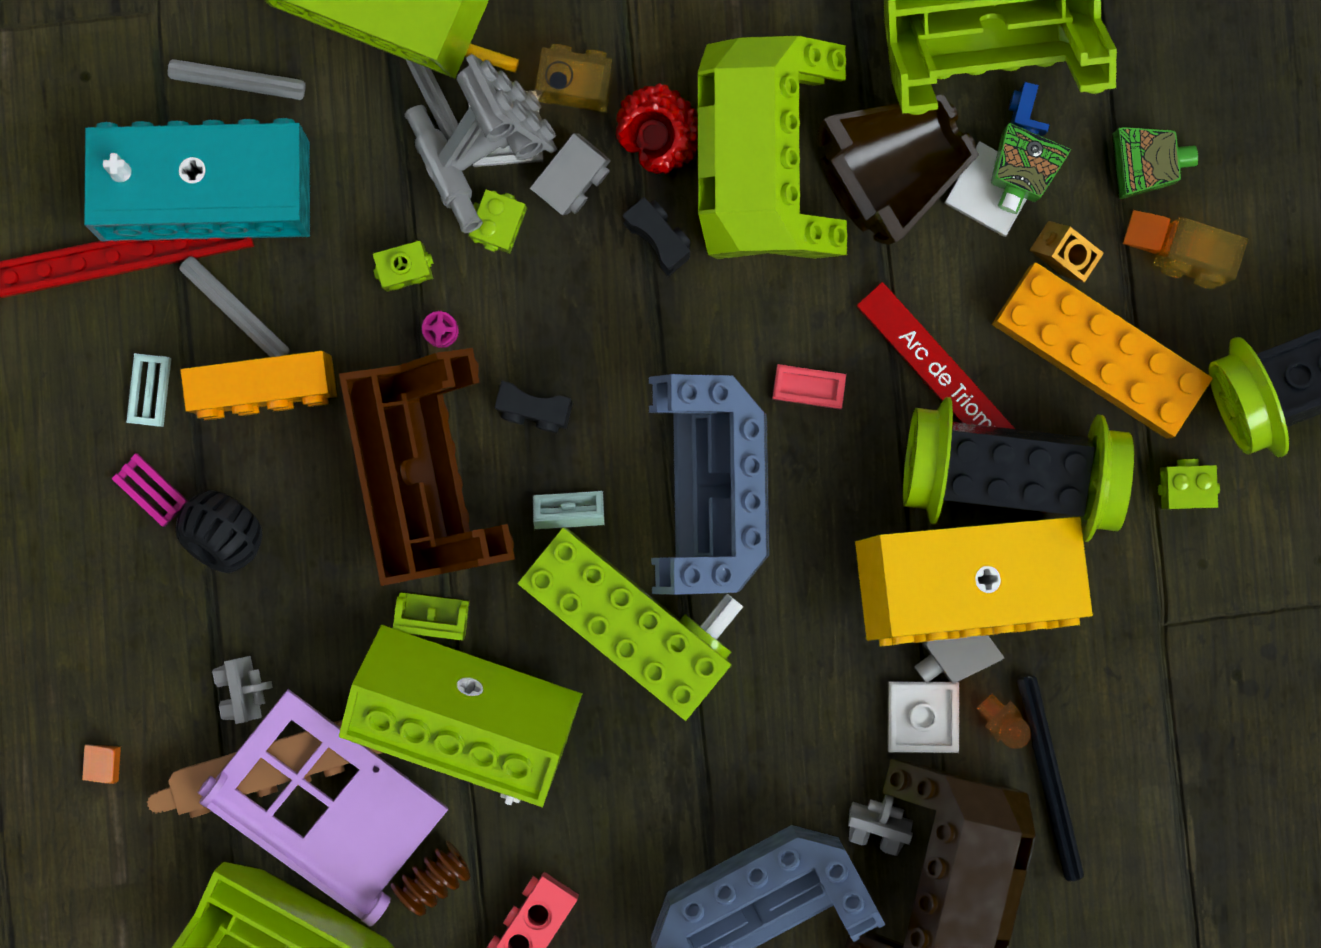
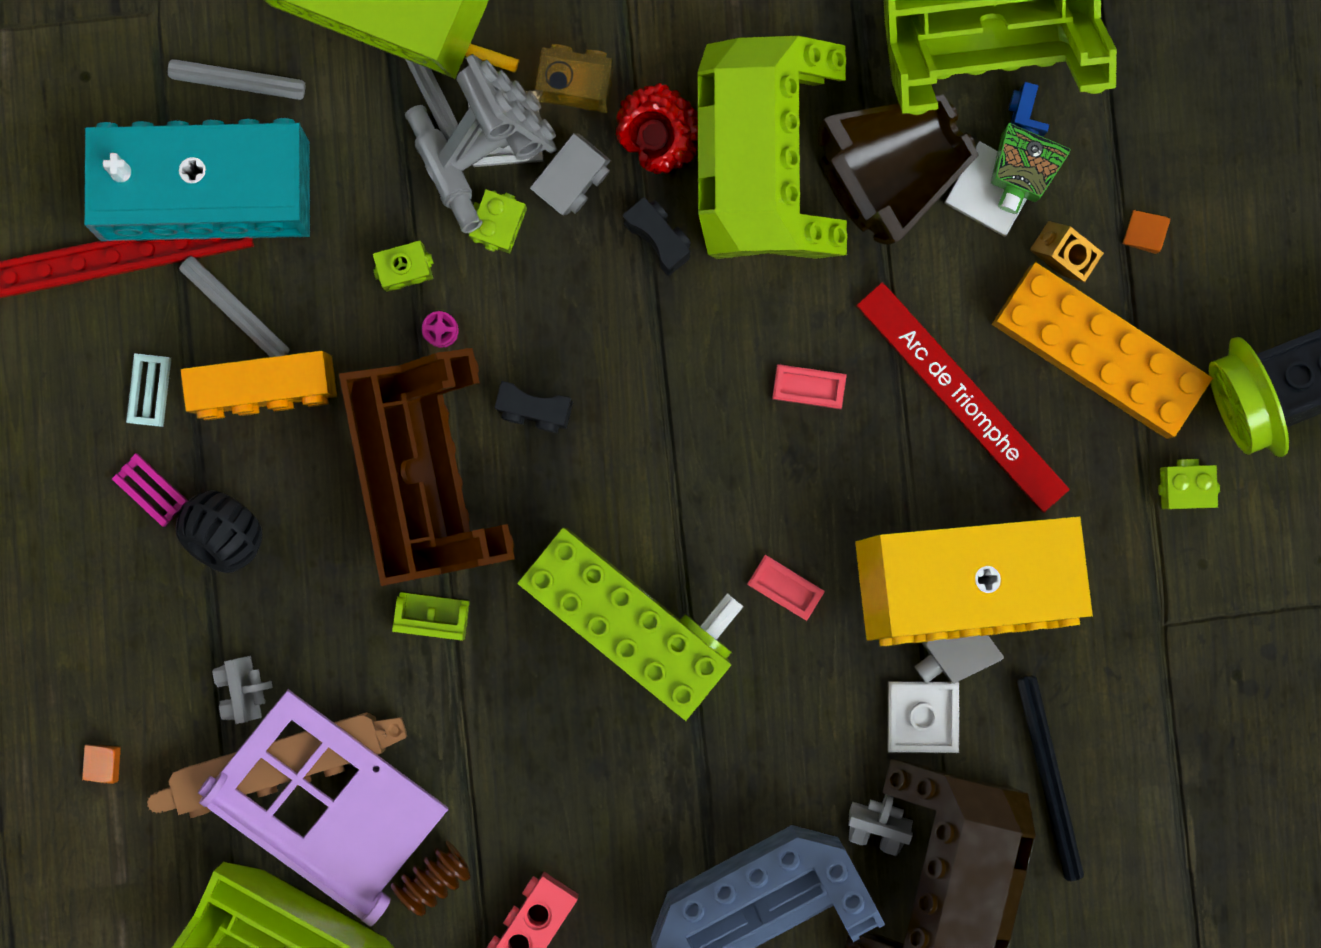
lime piece [339,625,582,807] -> none
light aqua tile [533,491,604,529] -> none
sand blue wedge [649,374,769,595] -> none
brick [903,397,1134,542] -> none
clear orange hips [977,694,1031,749] -> none
torso [1113,127,1198,199] -> none
clear yellow brick [1153,217,1249,289] -> none
none -> coral tile [747,555,825,621]

